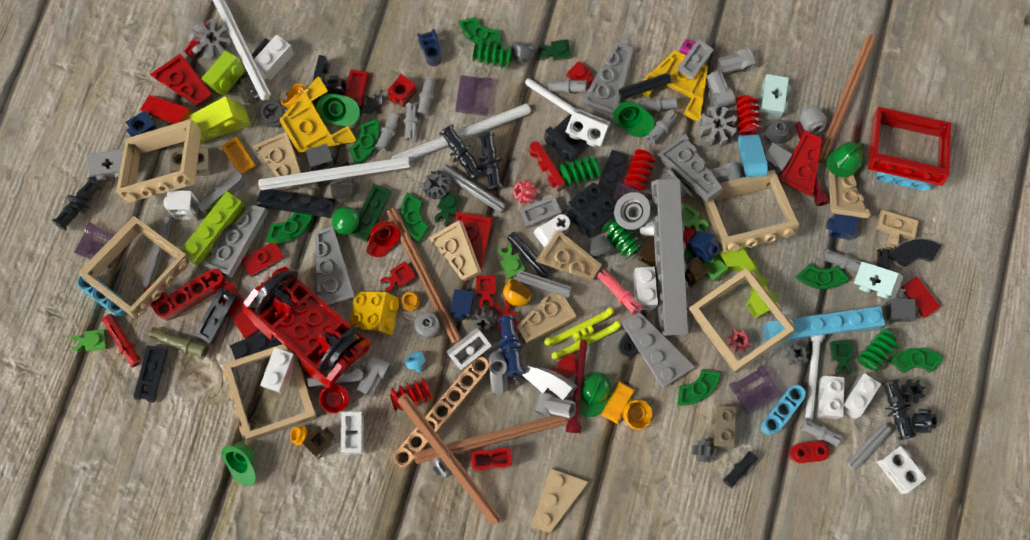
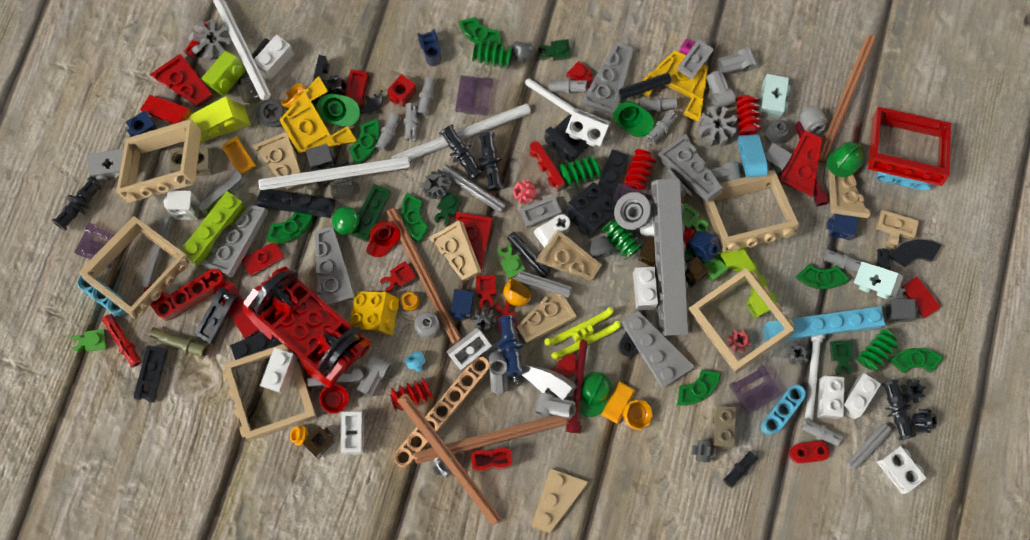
green piece [221,441,256,486] -> none
coral pin [597,269,642,315] -> none

